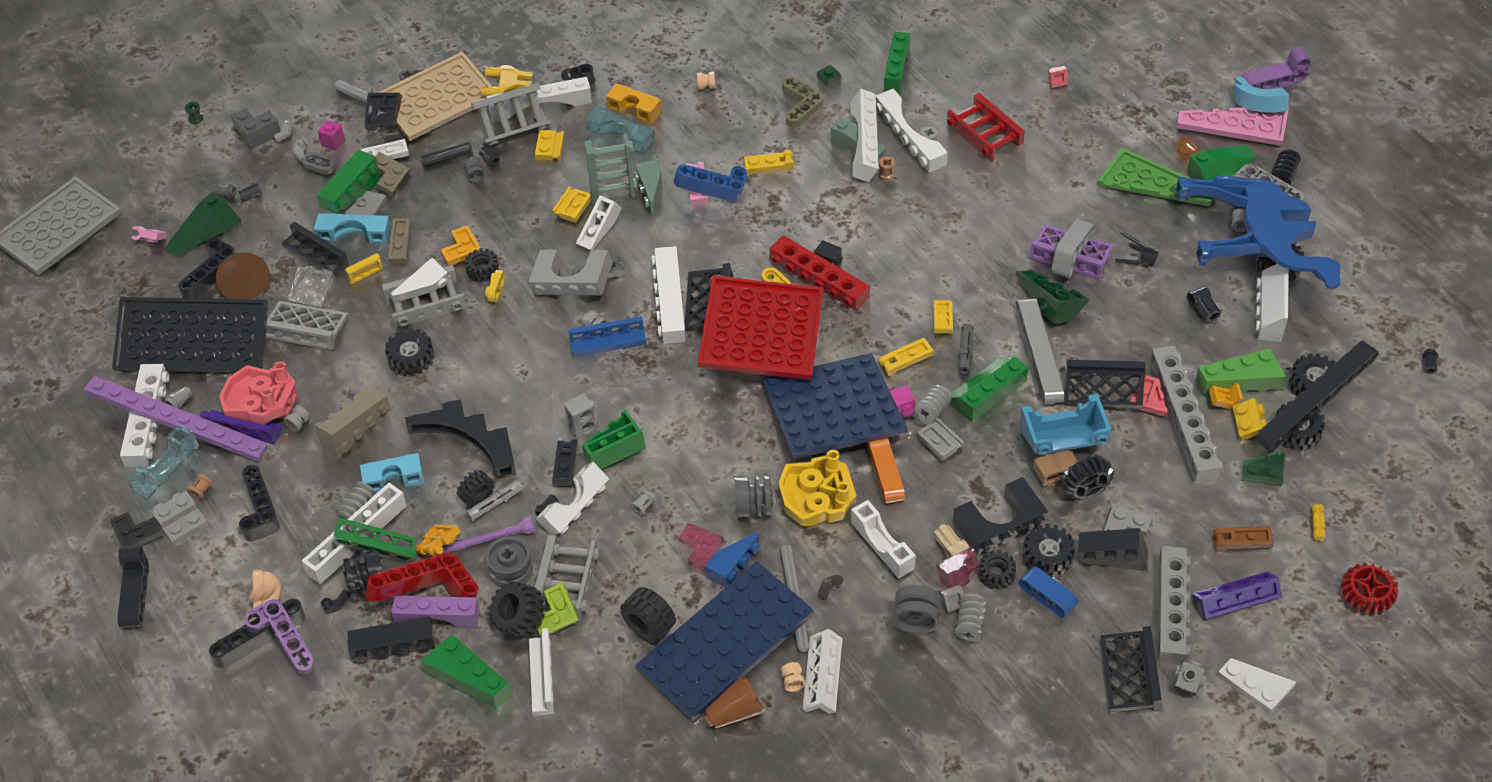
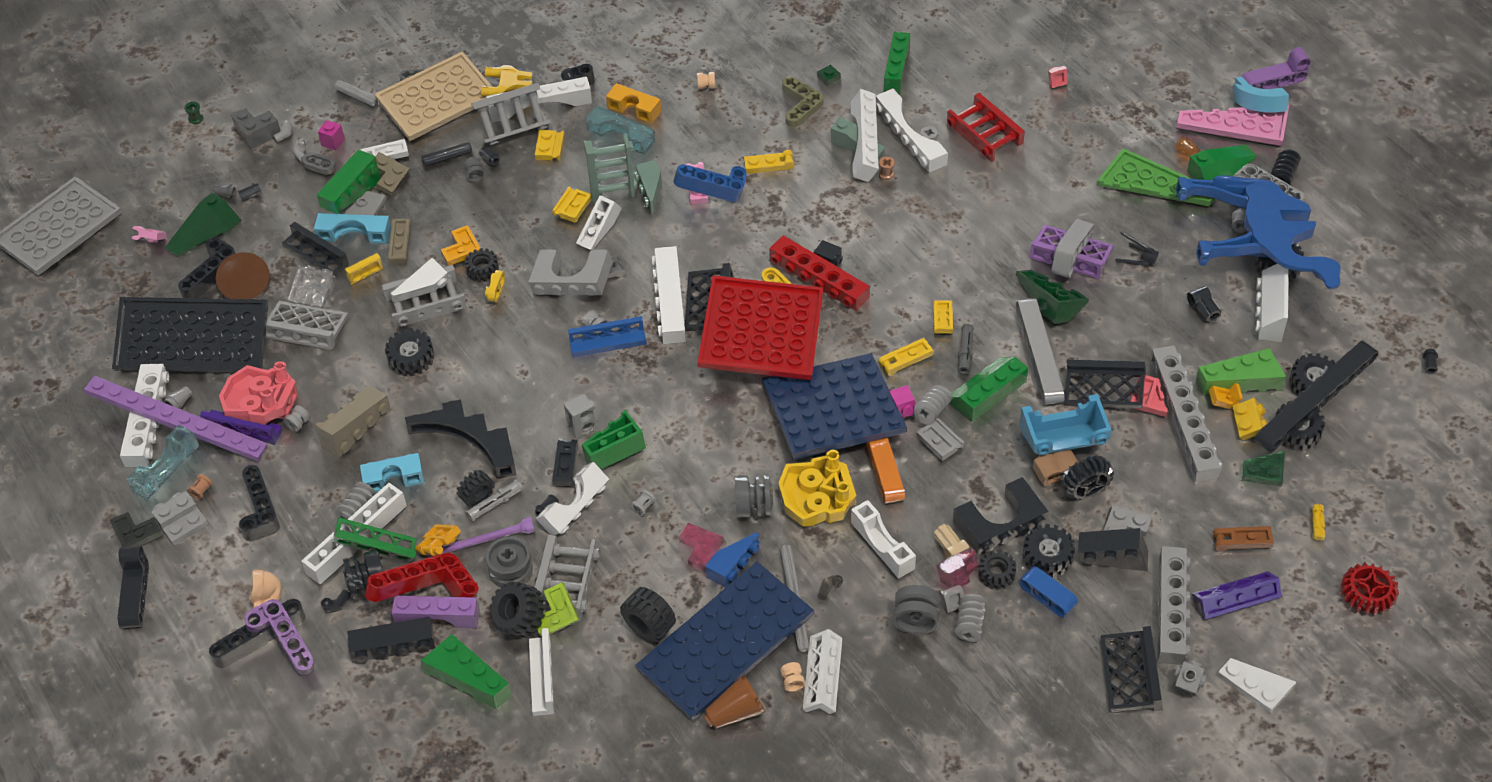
black plate [365,92,402,130] -> none

